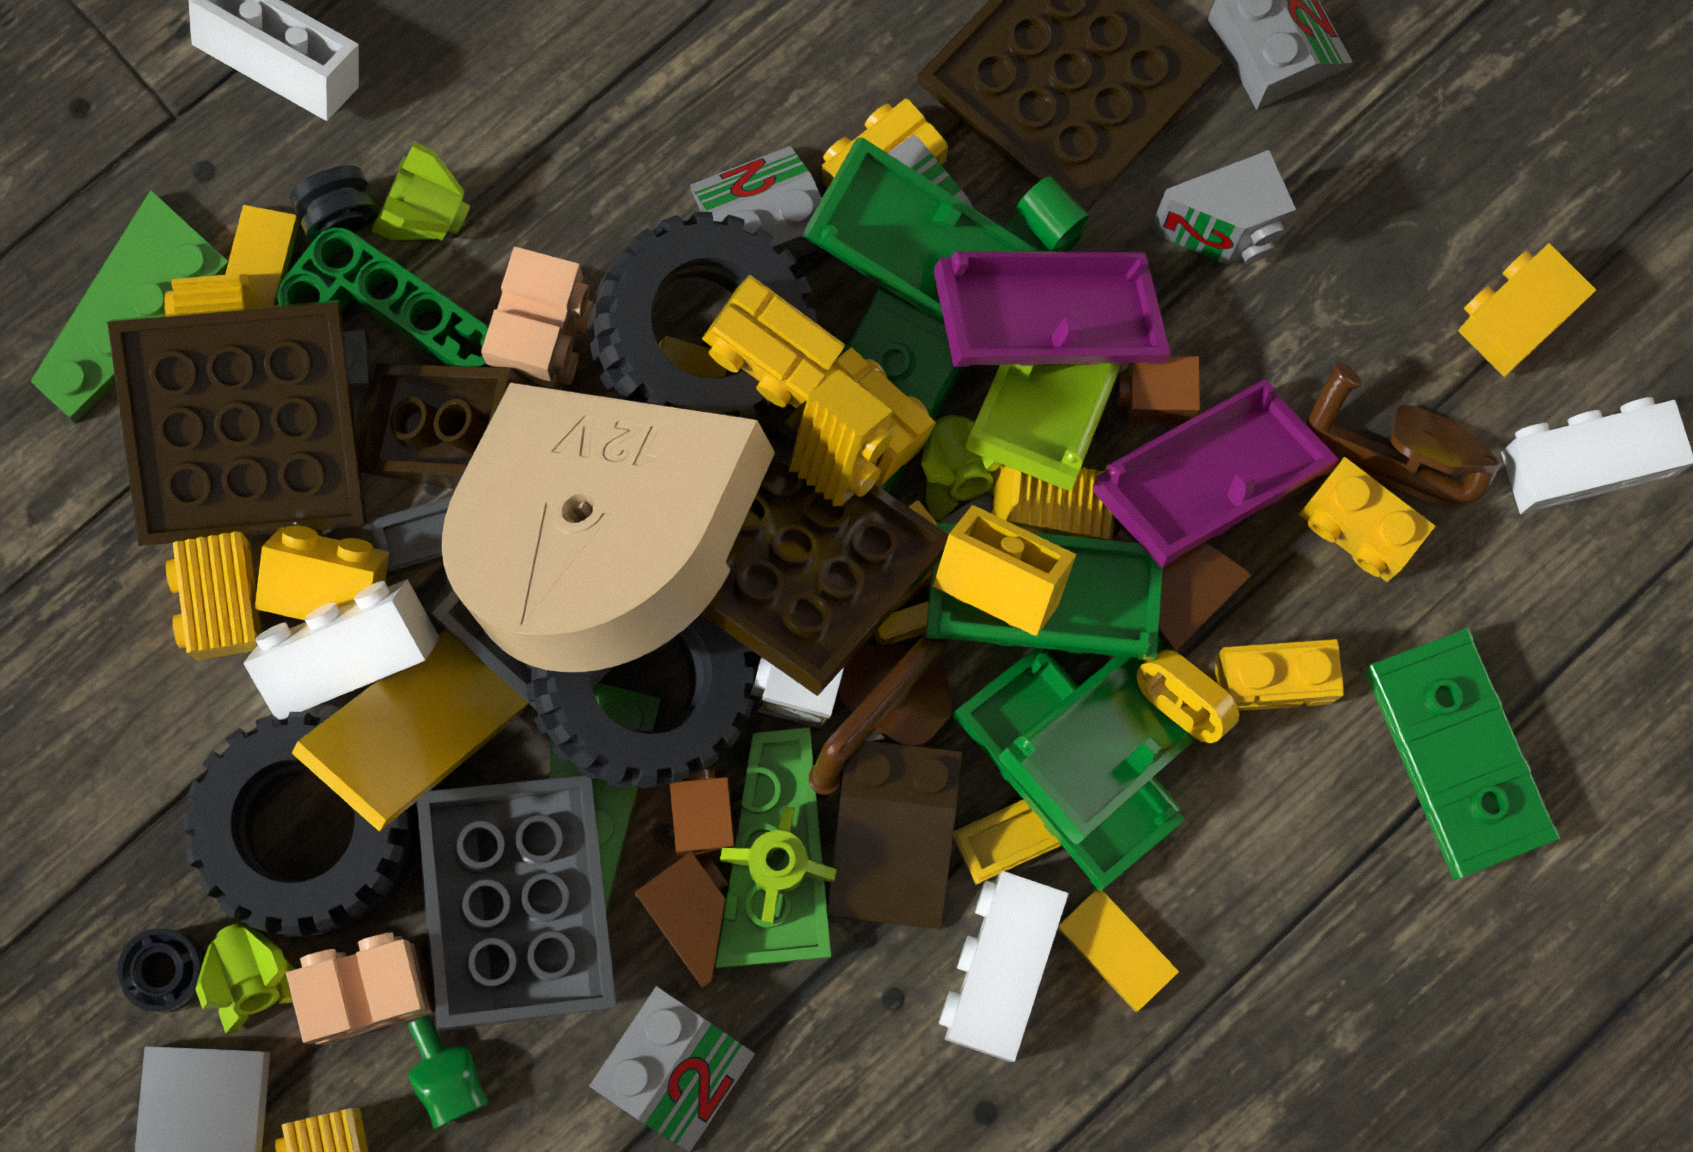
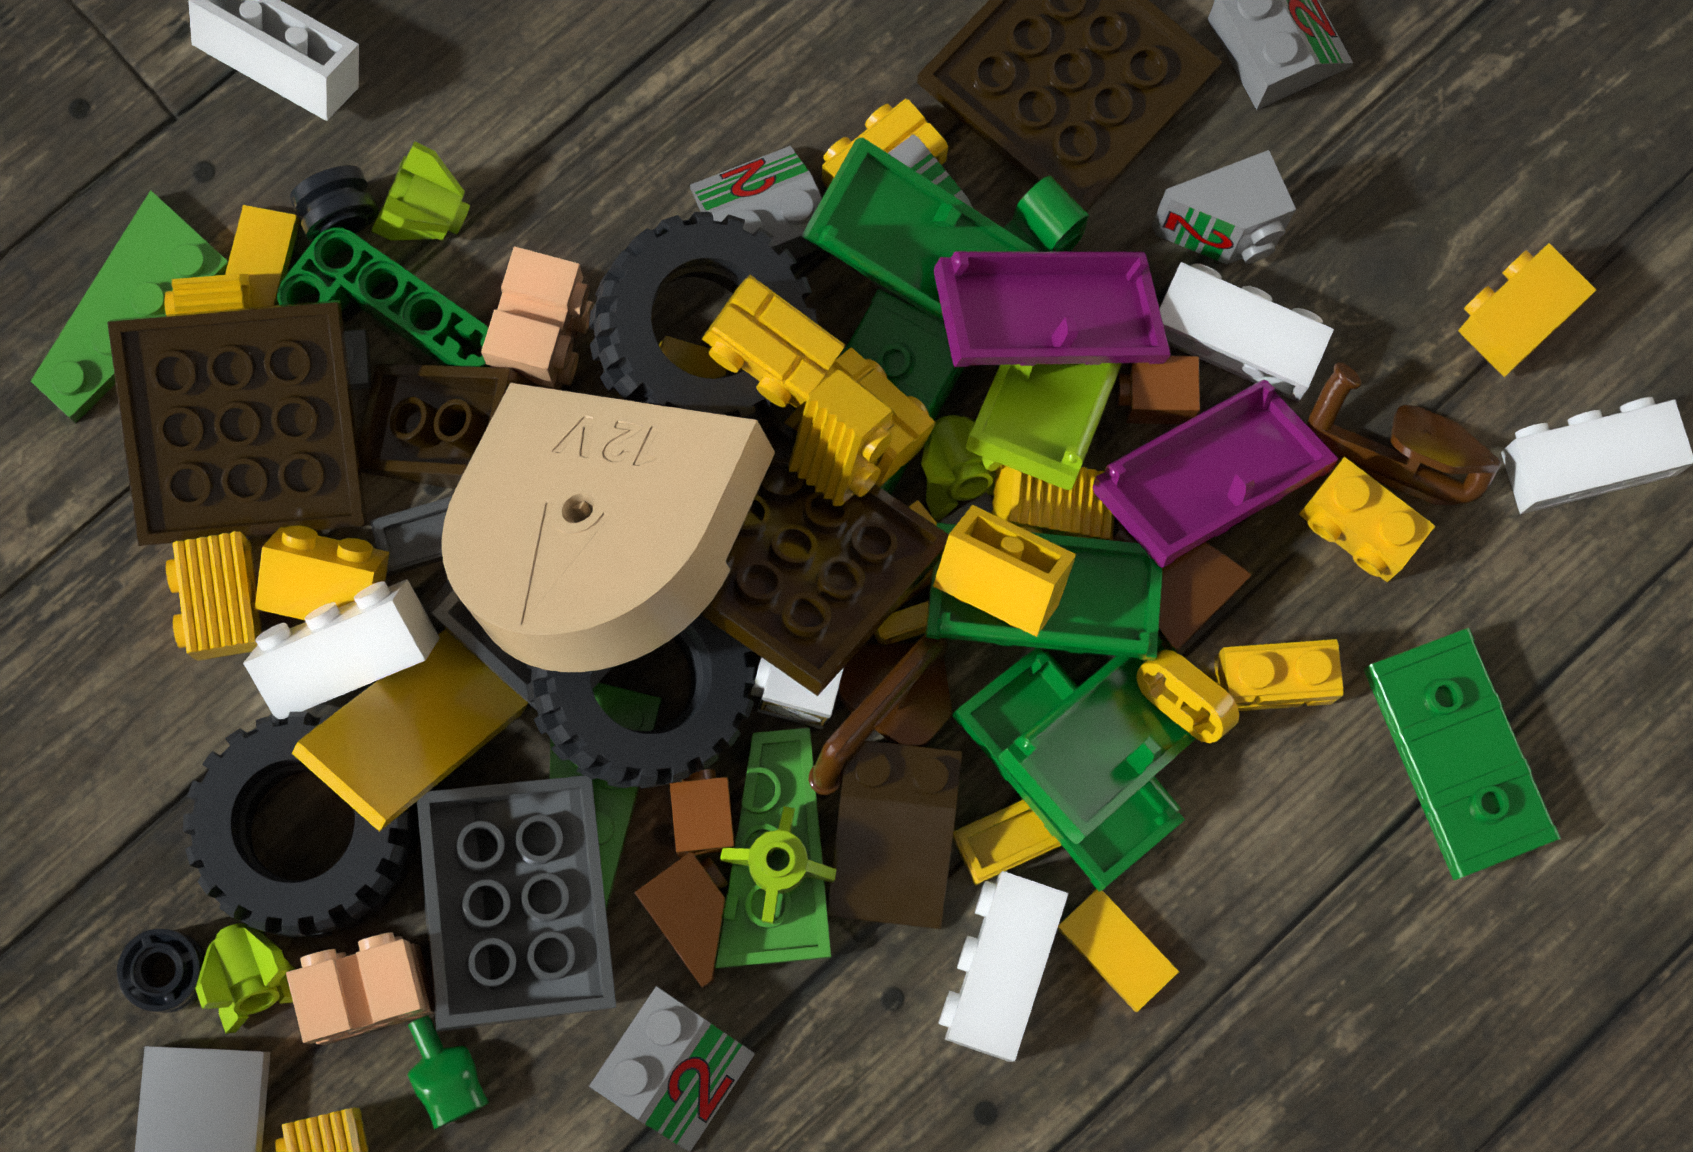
none -> white brick [1160,262,1334,402]

